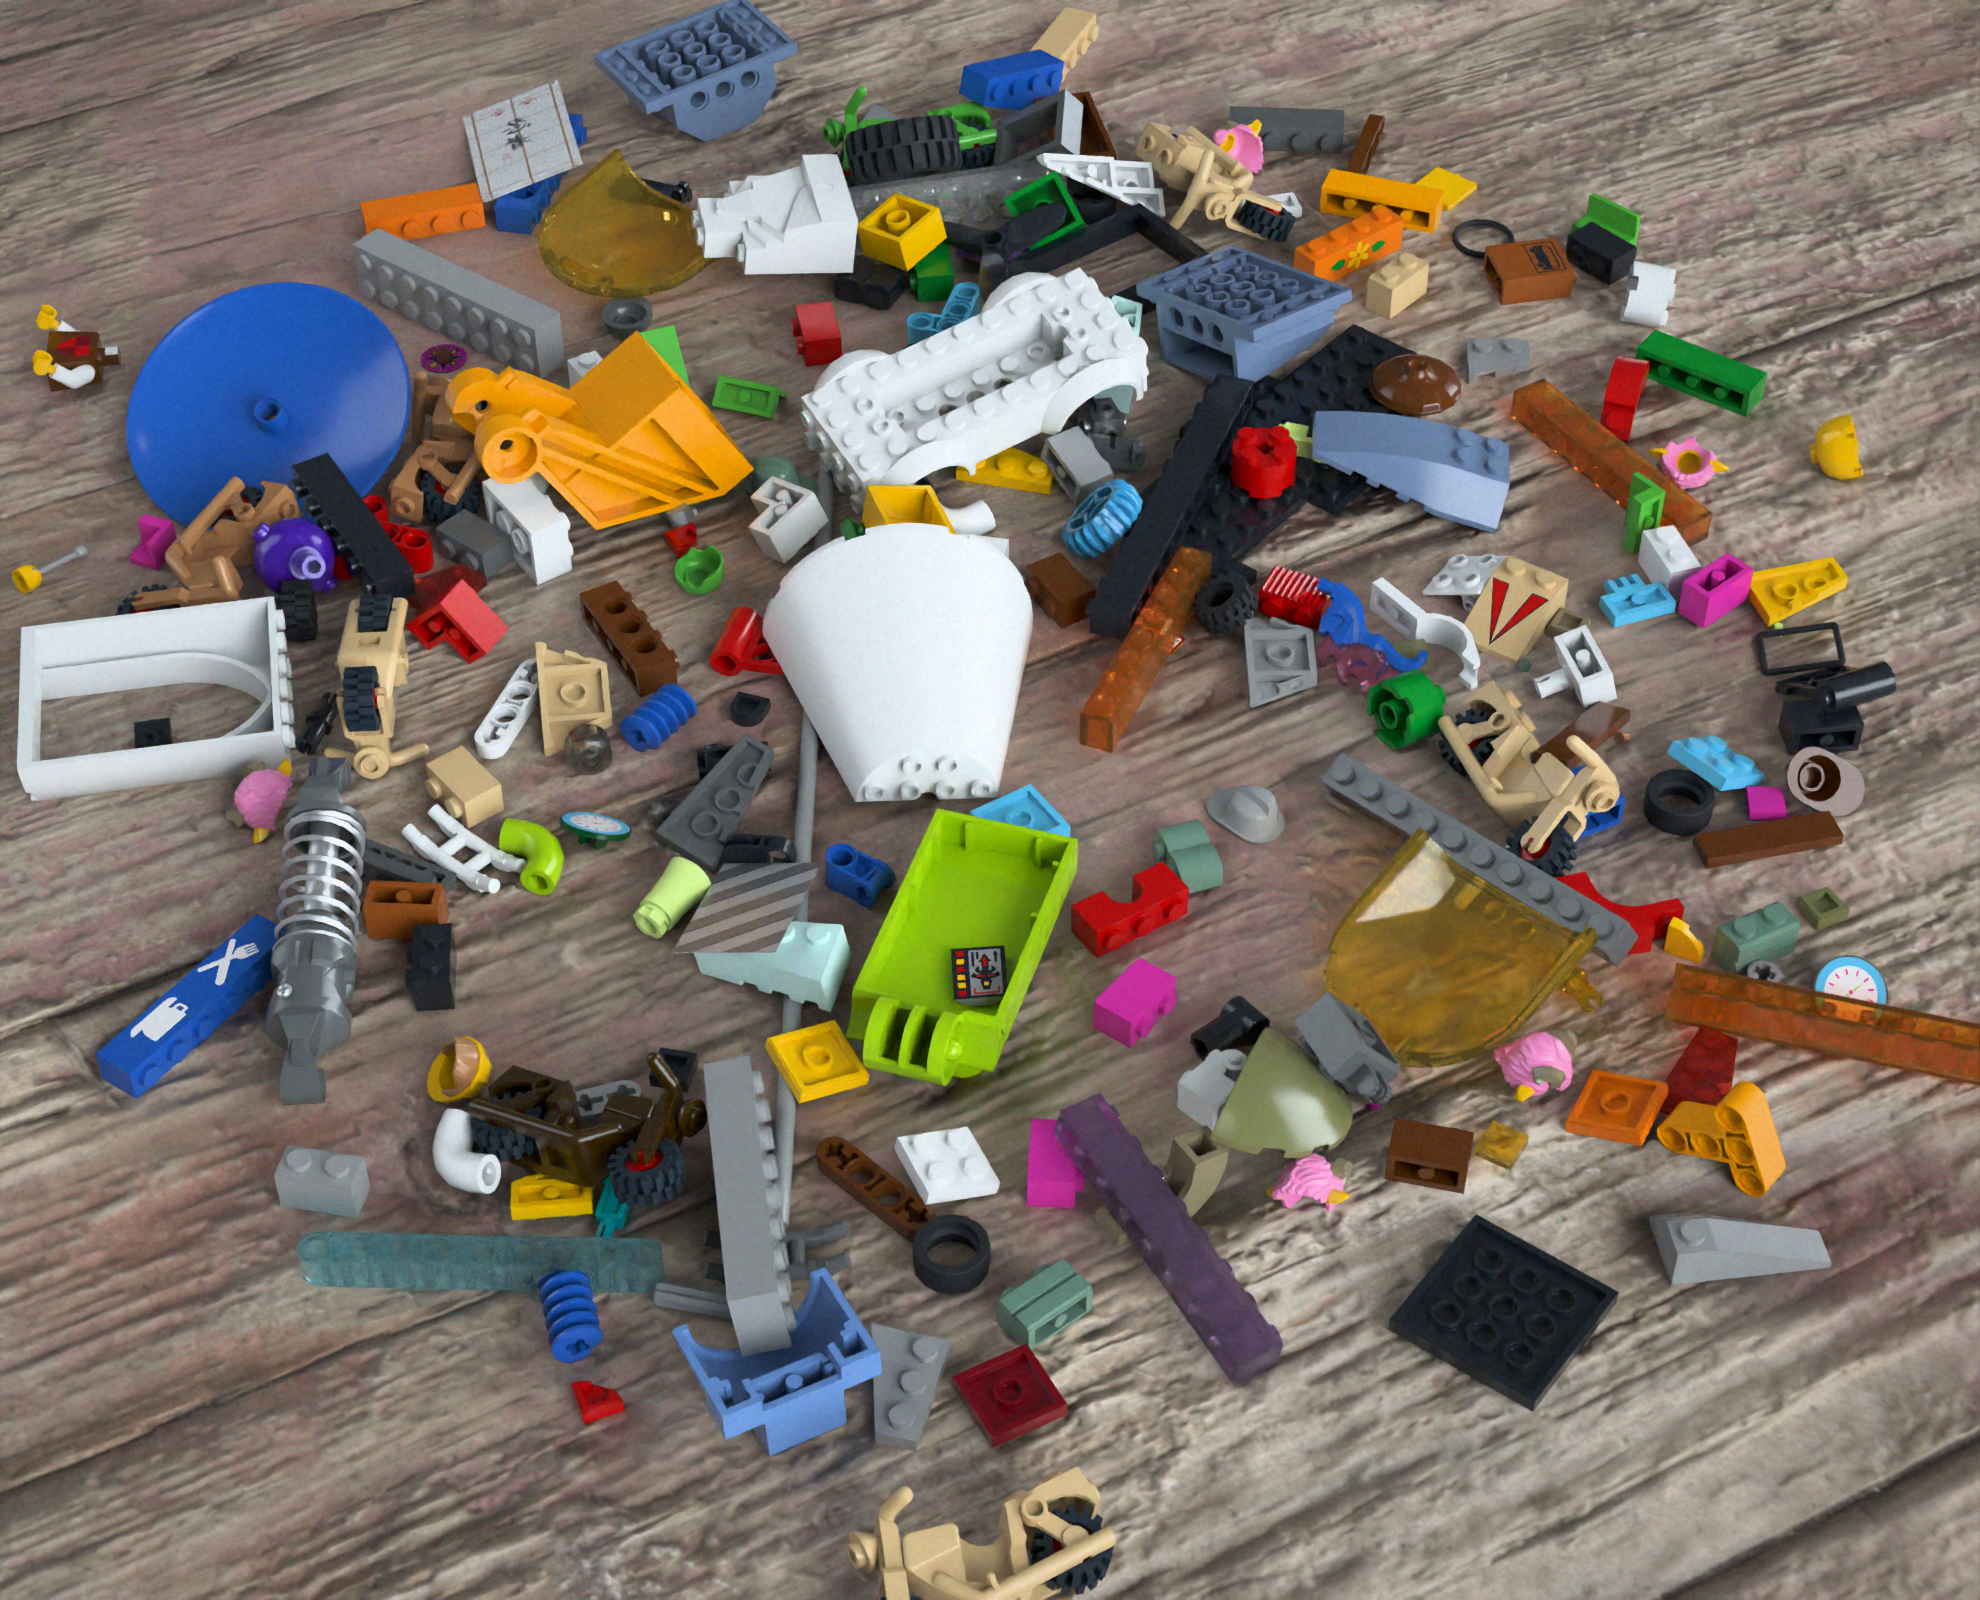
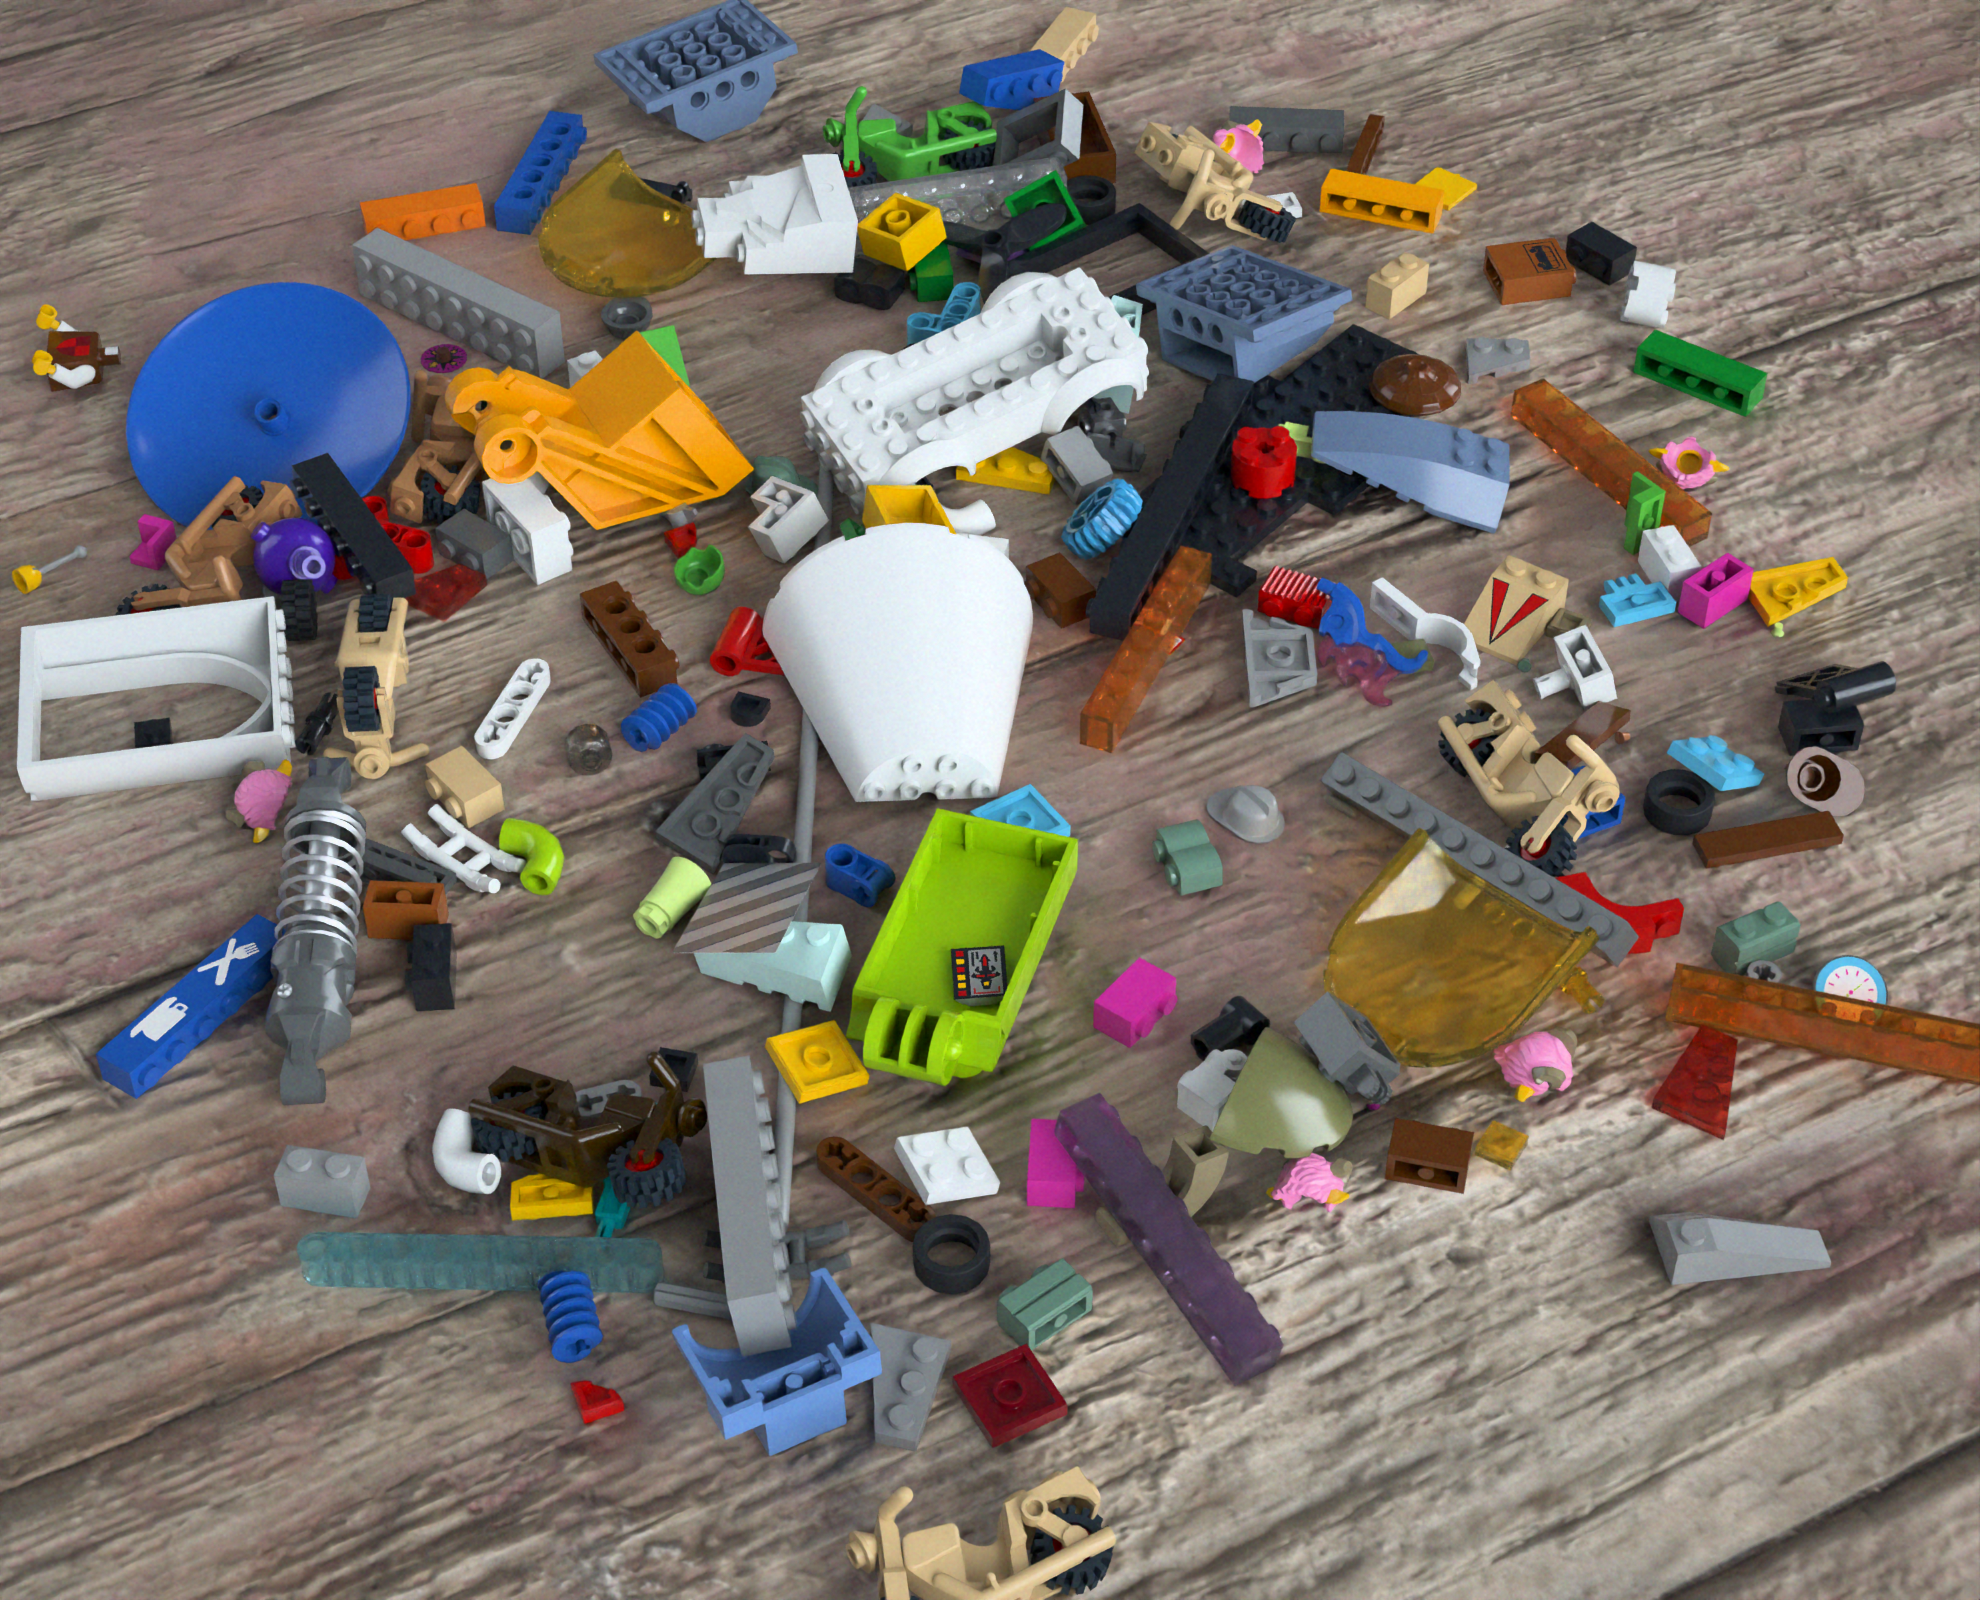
red brick [405,579,508,664] -> none
piece [427,1036,492,1103] -> none
clear piece [463,80,583,203] -> none
tan wing [535,642,613,757] -> none
piece [559,812,632,850] -> none
bright green panel [712,375,787,420] -> none
red brick [791,301,842,367] -> none
black tyre [845,115,962,187] -> none
white wedge [1036,153,1165,218] -> none
red arch [1071,862,1189,958] -> none
black tyre [1192,572,1258,635] -> none
orange brick [1294,206,1404,282] -> none
green brick [1366,669,1446,749] -> none
black plate [1388,1214,1619,1412] -> none
white hinge [1422,554,1507,612] -> none
black tyre [1452,219,1515,258] -> none
orange tile [1565,1069,1668,1146] -> none
bright green panel [1571,193,1641,246] -> none
red arch [1597,355,1650,444] -> none
light orange beam [1656,1081,1786,1198] -> none
yellow tile [1664,917,1704,964] -> none
dark pink tile [1744,786,1786,821] -> none
black piece [1756,622,1846,676] -> none
olive tile [1795,886,1850,931] -> none
yellow cylinder [1809,414,1863,480] -> none

